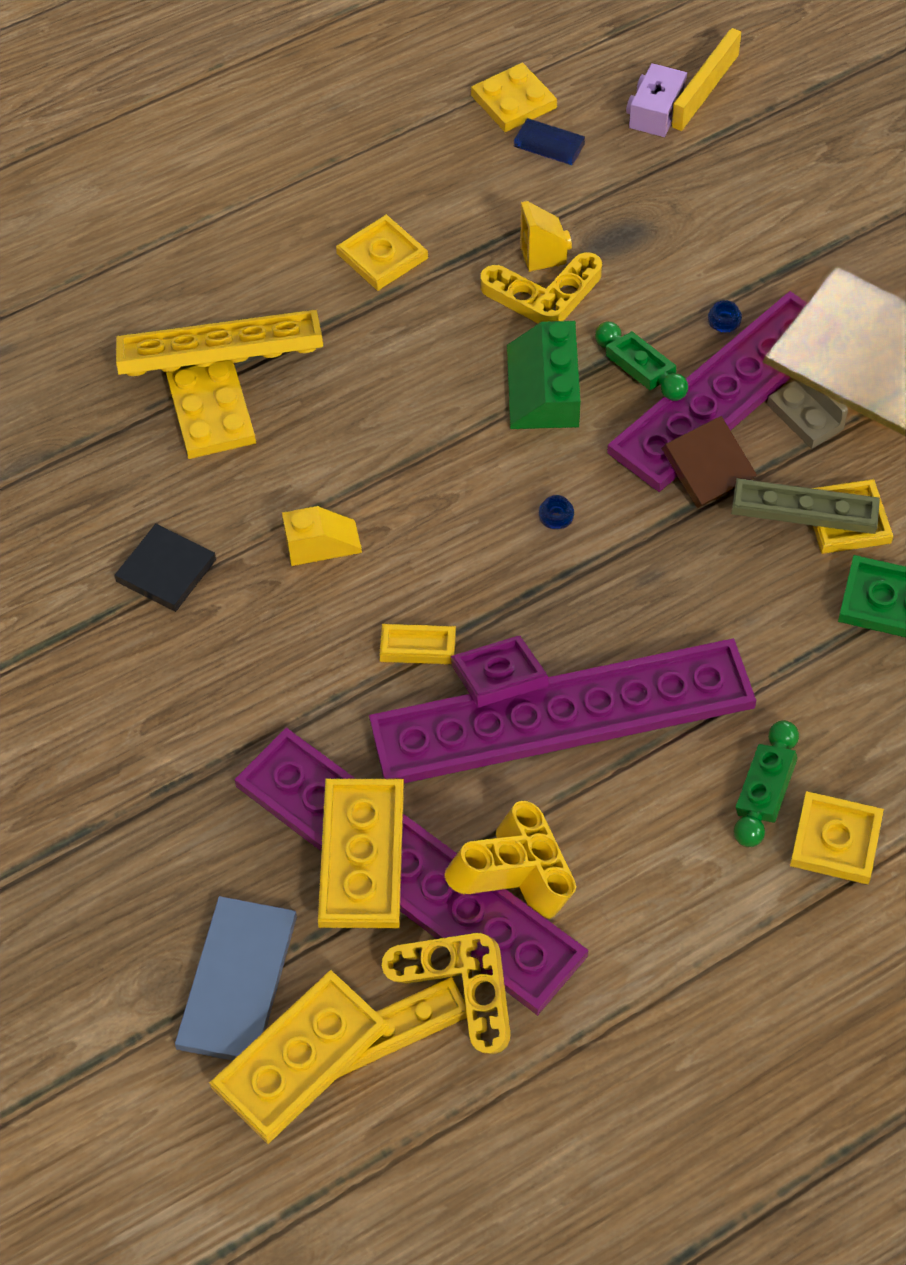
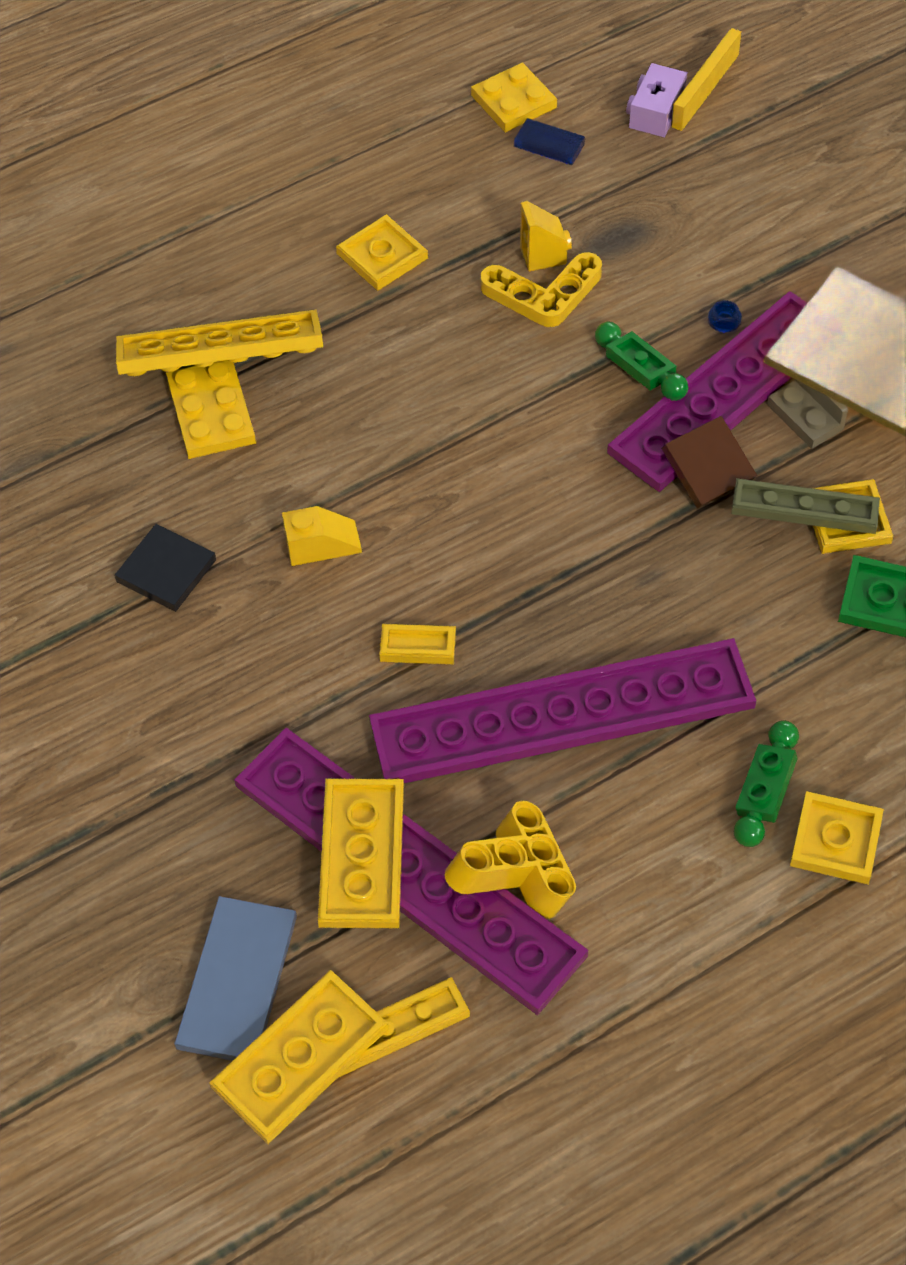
yellow beam [382,933,510,1054] -> none
magenta tile [451,636,549,708] -> none
green slope [507,321,581,429] -> none
clear blue plate [539,495,574,530] -> none

